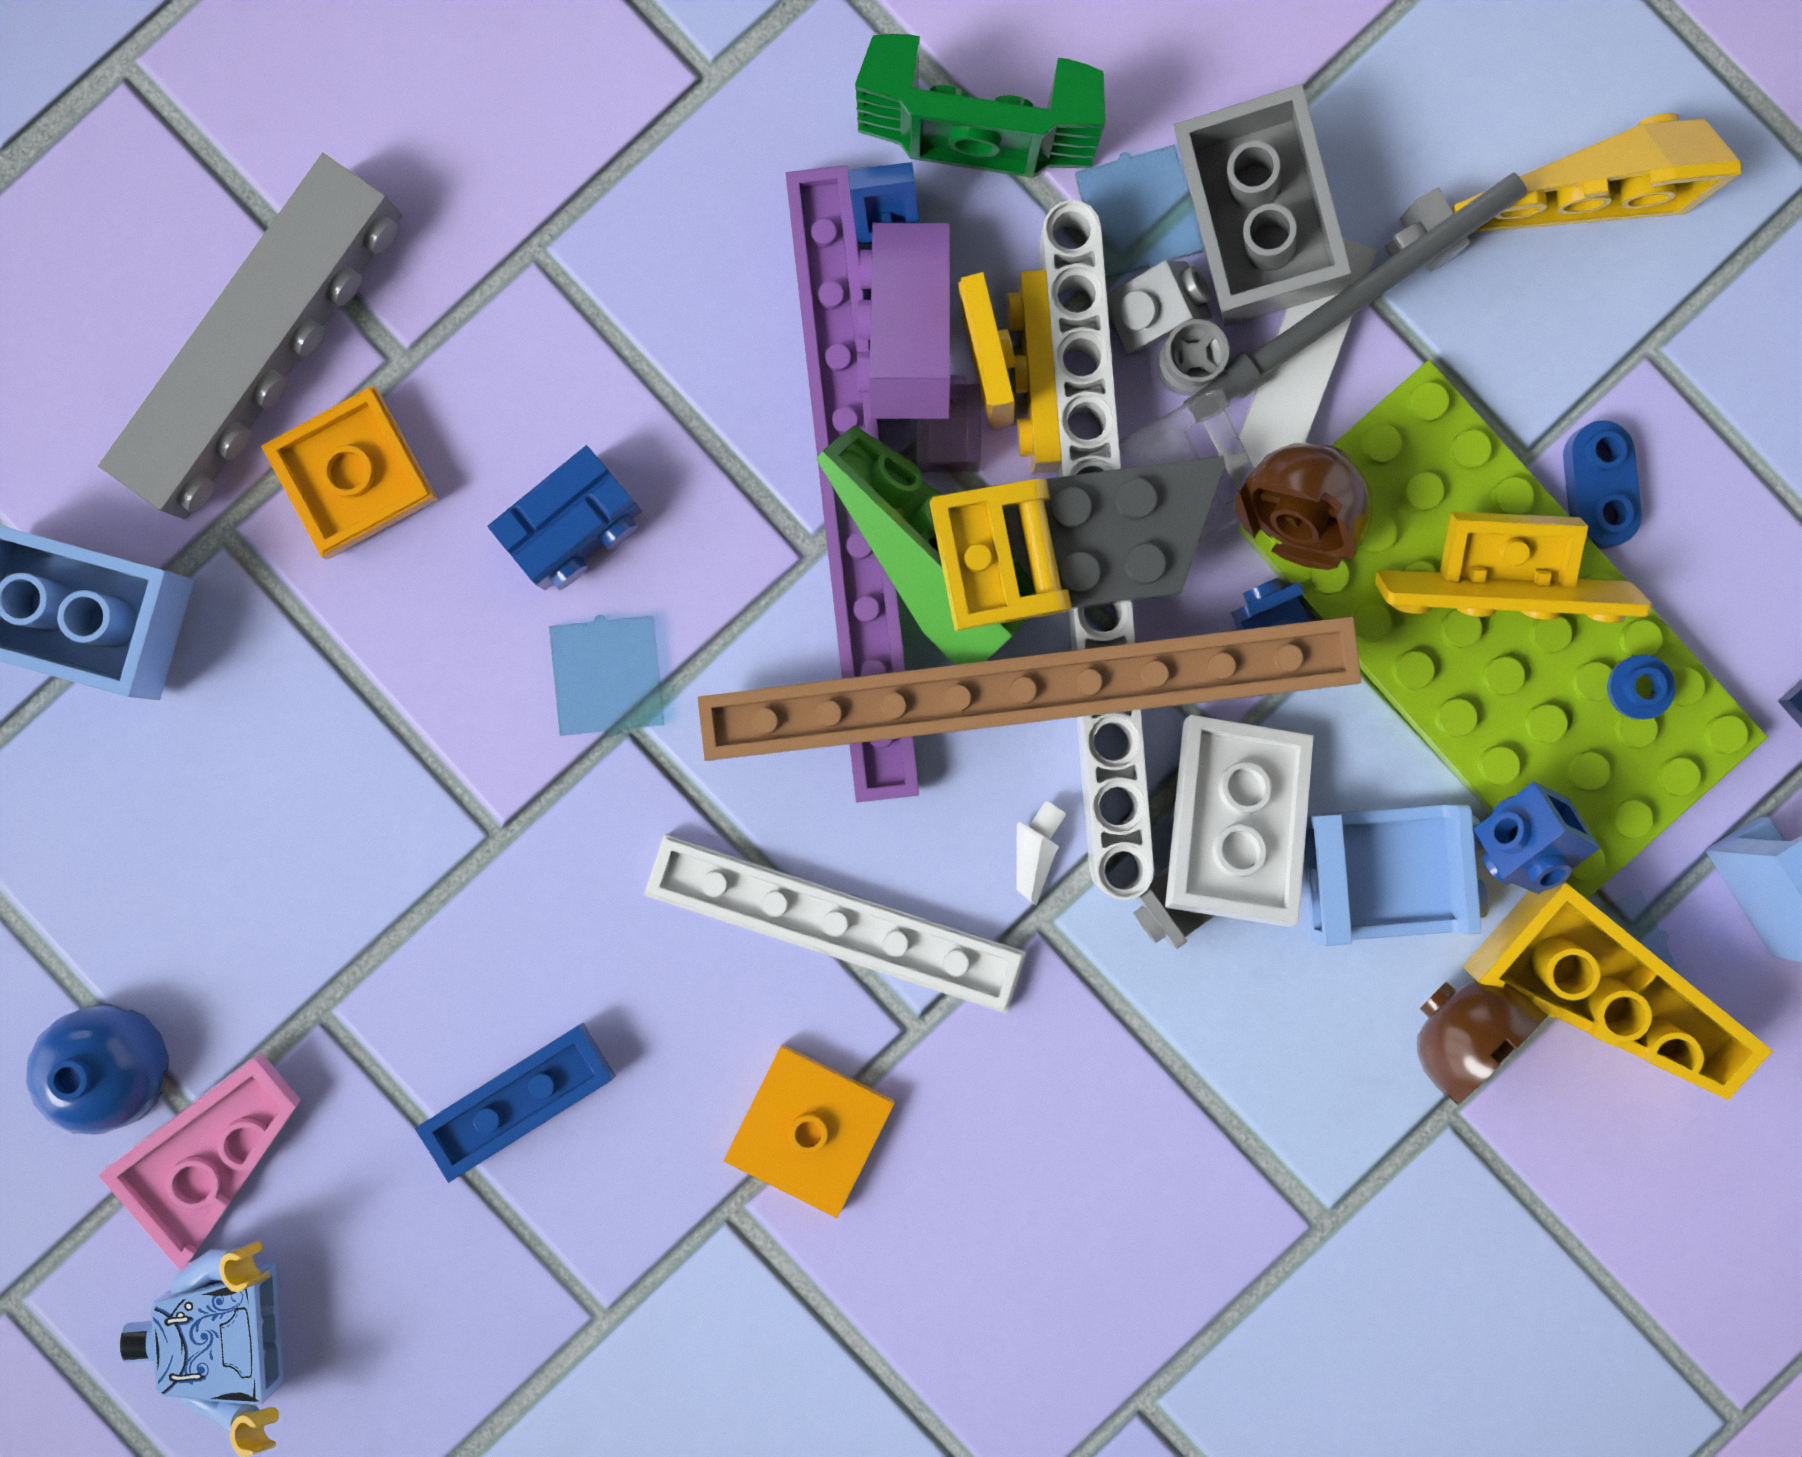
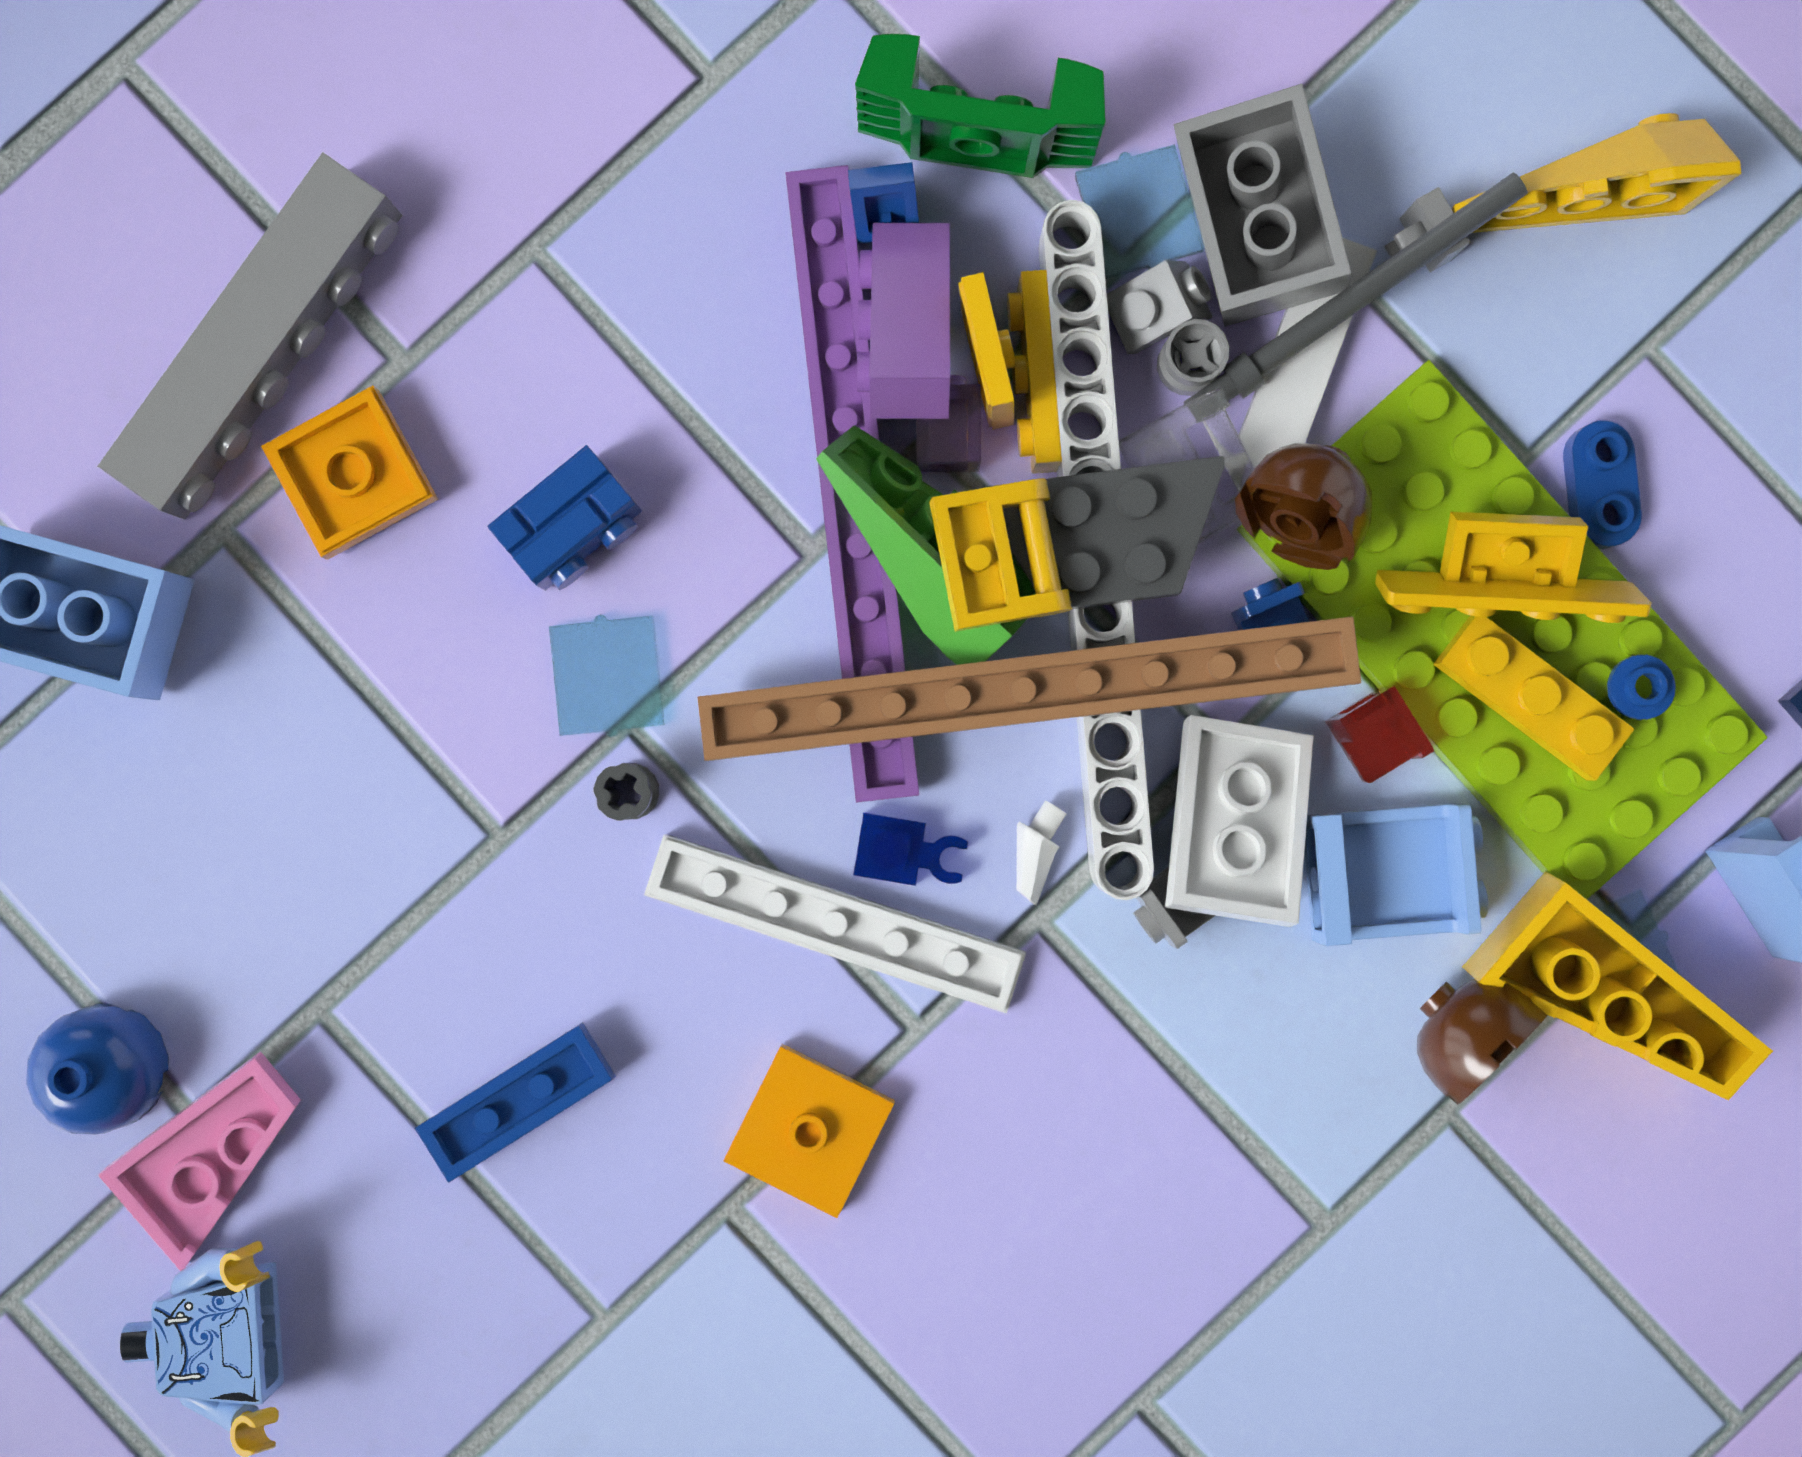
blue brick [1473,781,1600,895] -> none
none -> dark grey bush [593,763,660,821]
none -> clear blue plate [853,812,968,886]
none -> clear red panel [1325,685,1434,783]
none -> yellow plate [1433,615,1635,781]

